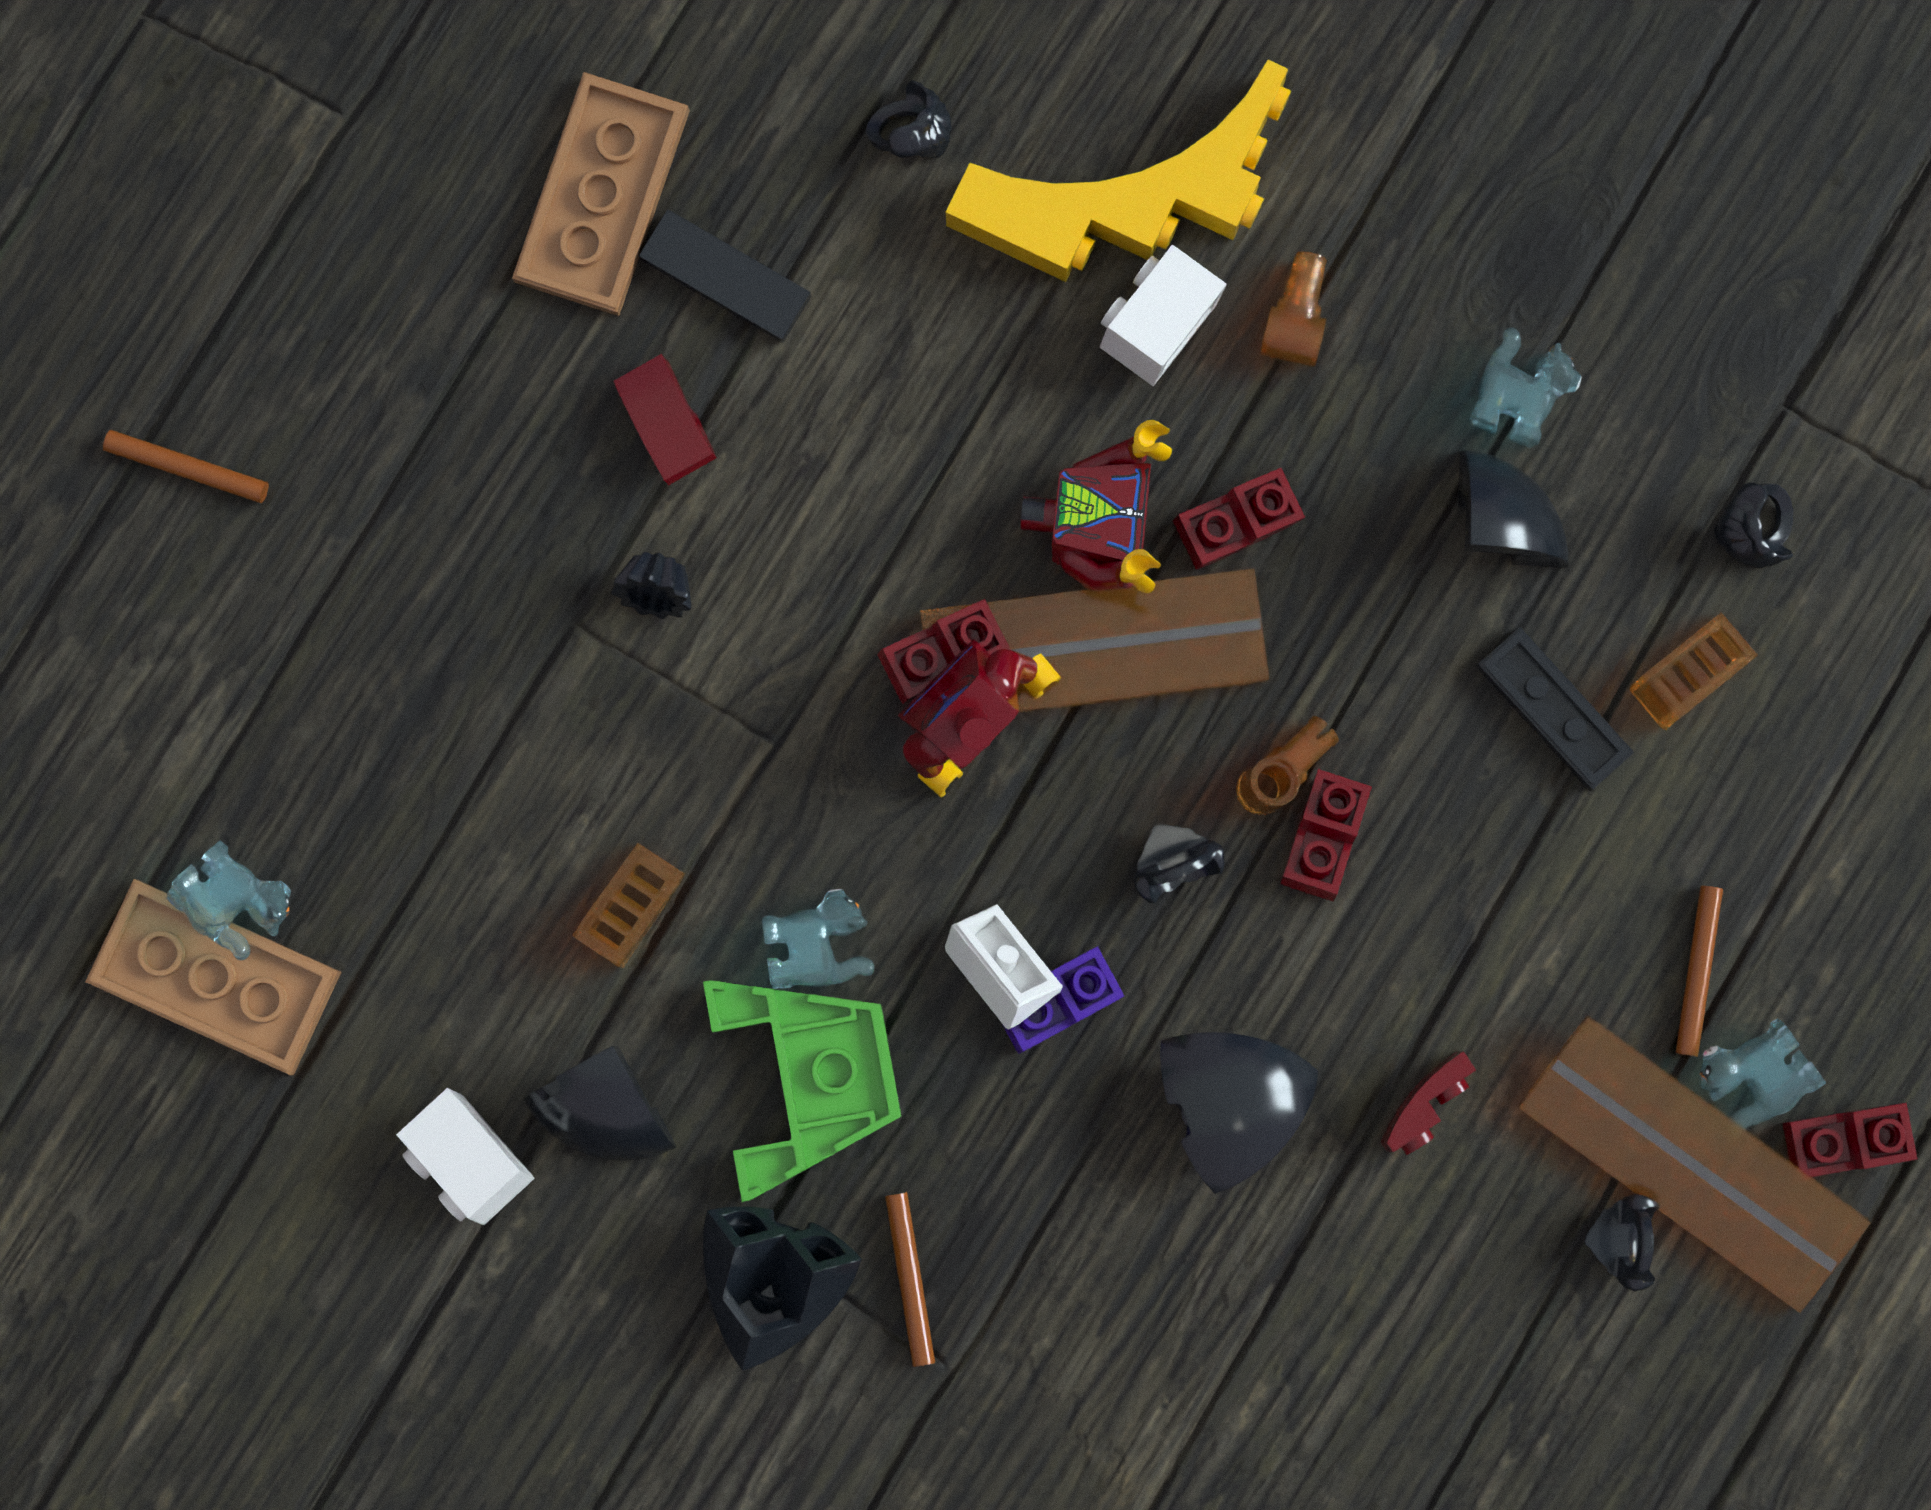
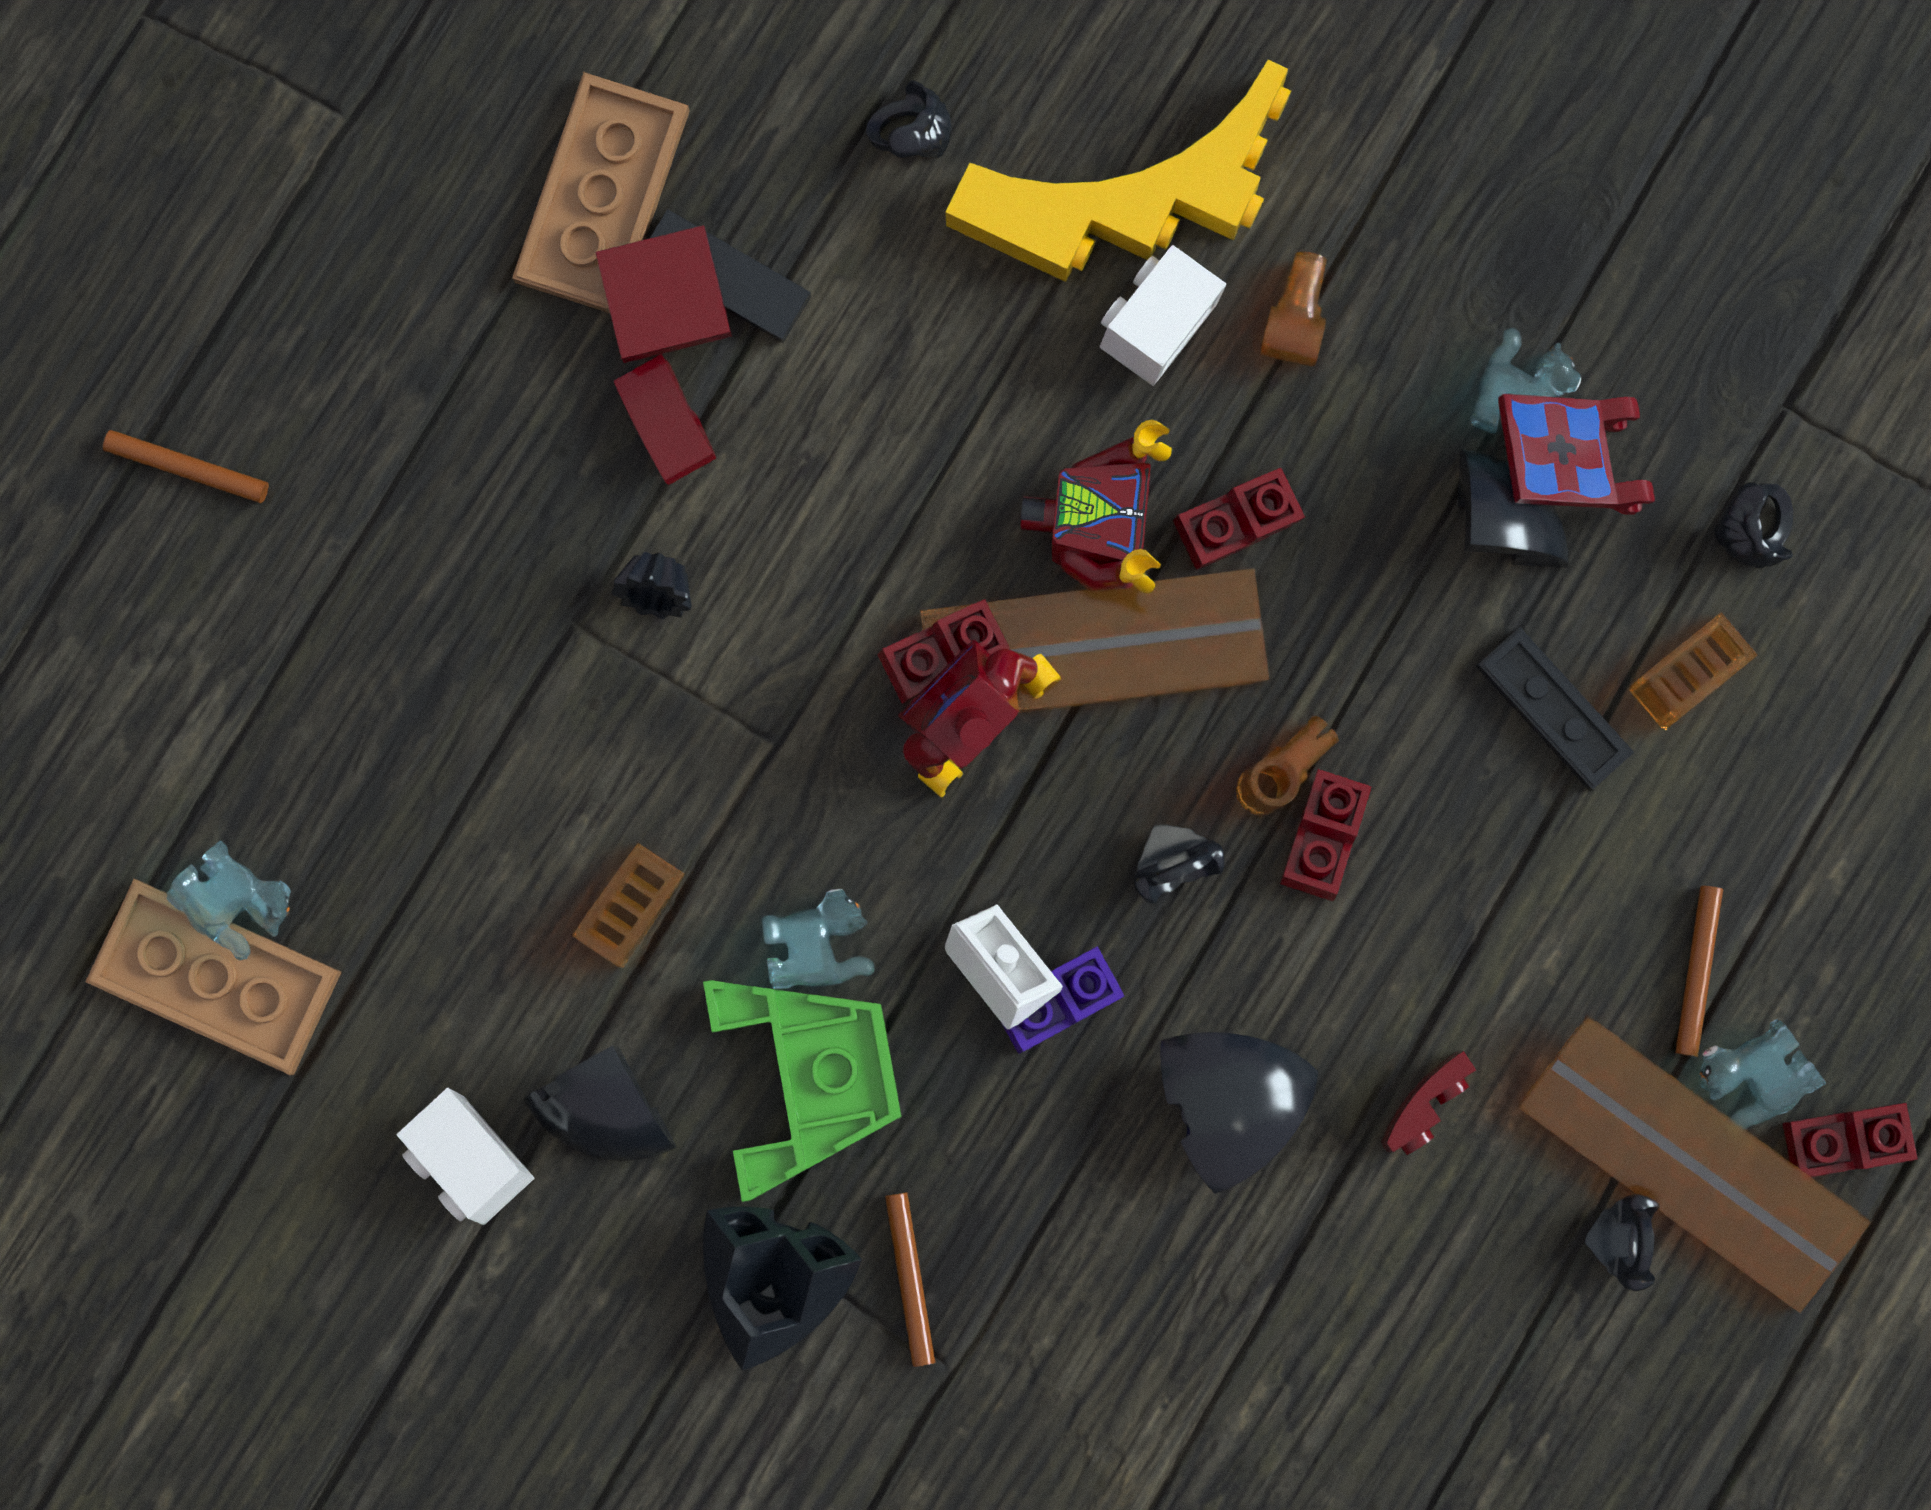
none -> dark red tile [595,225,732,363]
none -> dark red flag [1498,394,1655,515]

